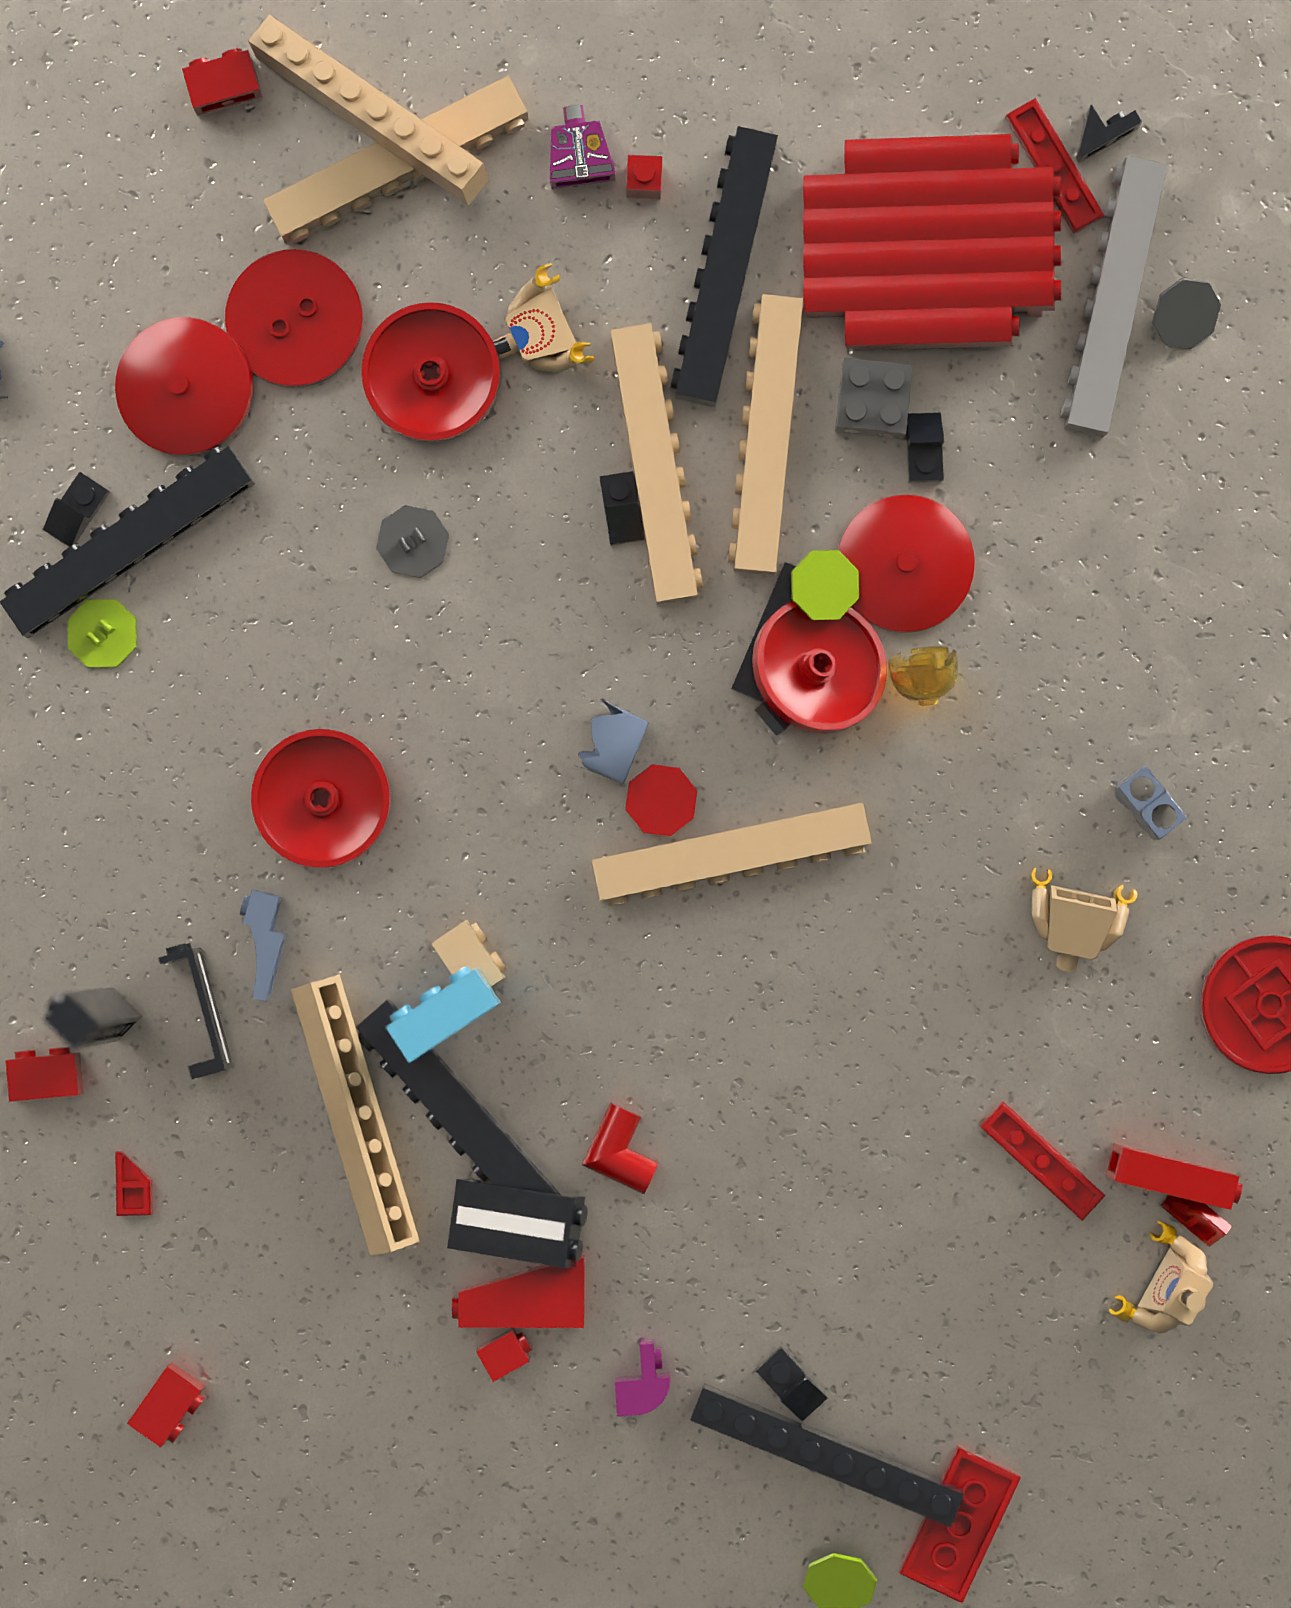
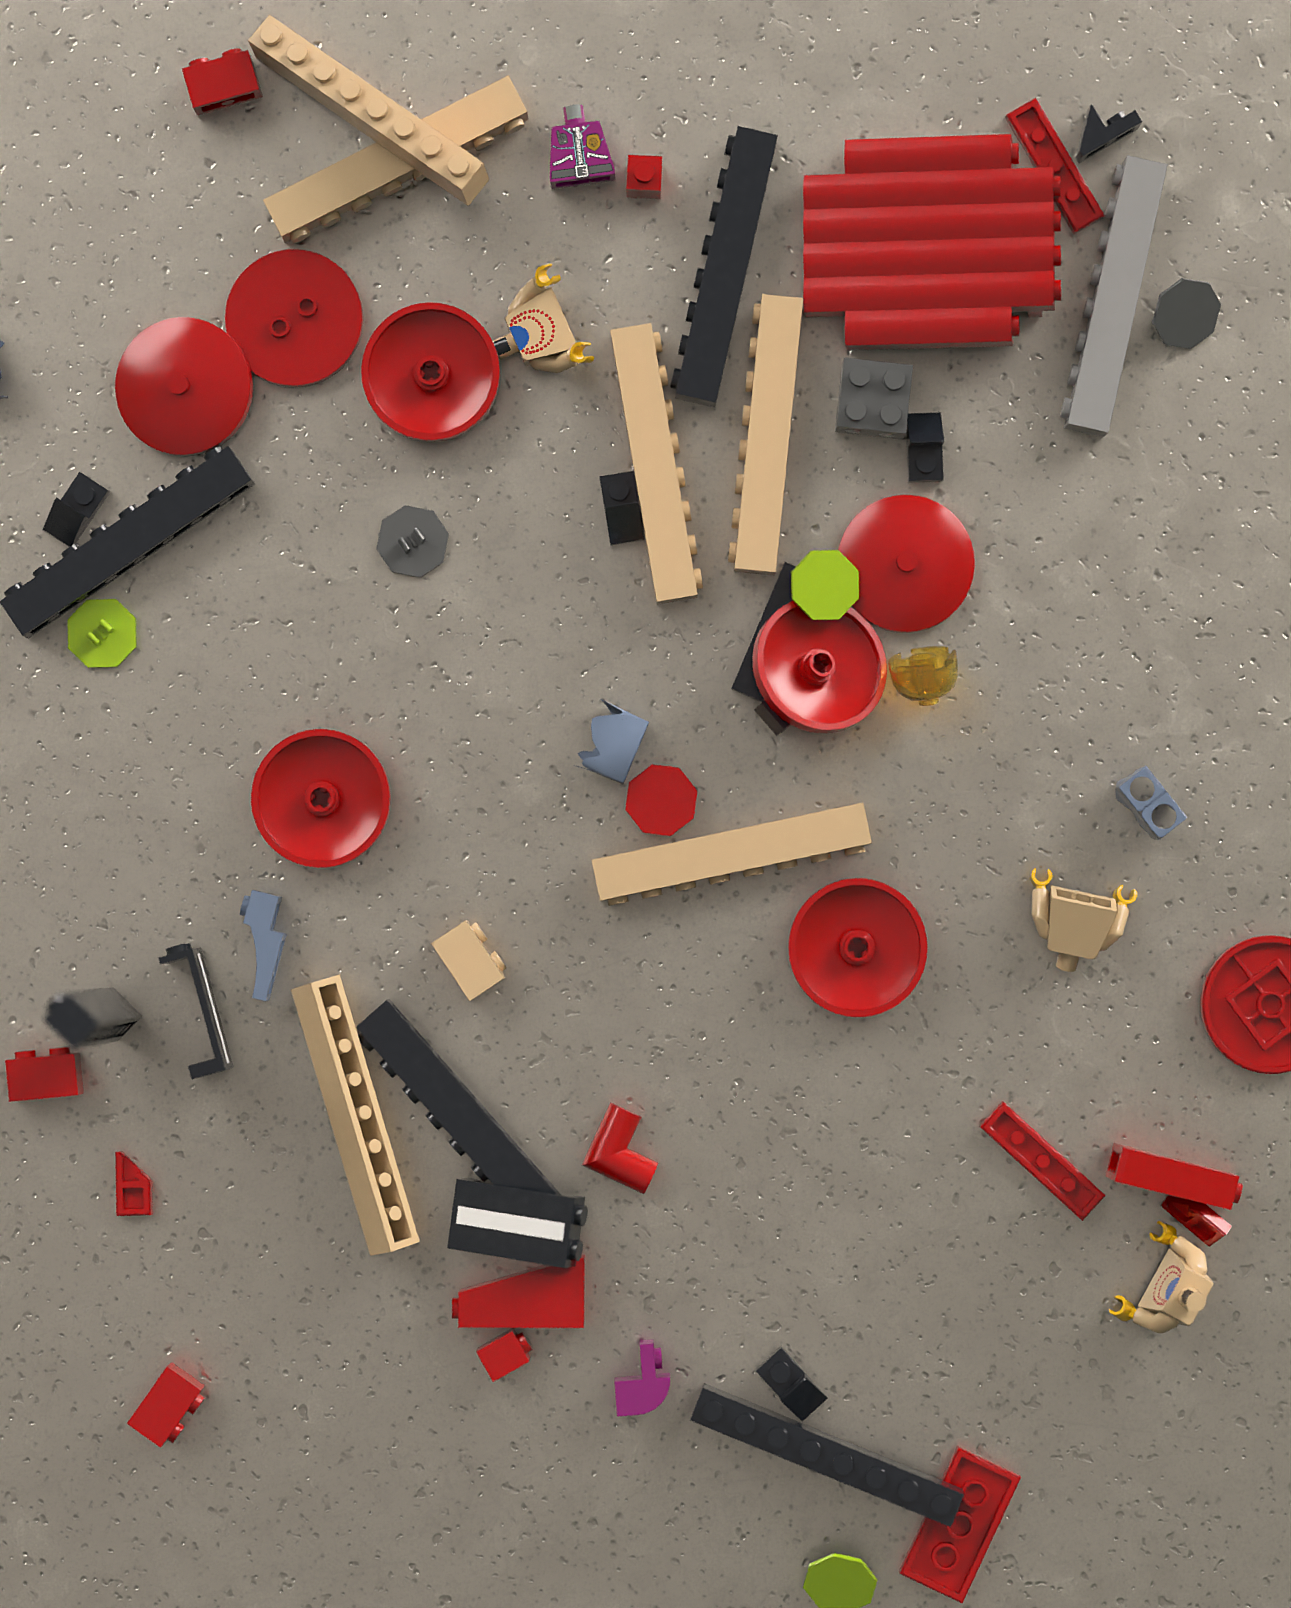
medium azure brick [386,966,501,1062] -> none
none -> red dish [788,878,928,1017]

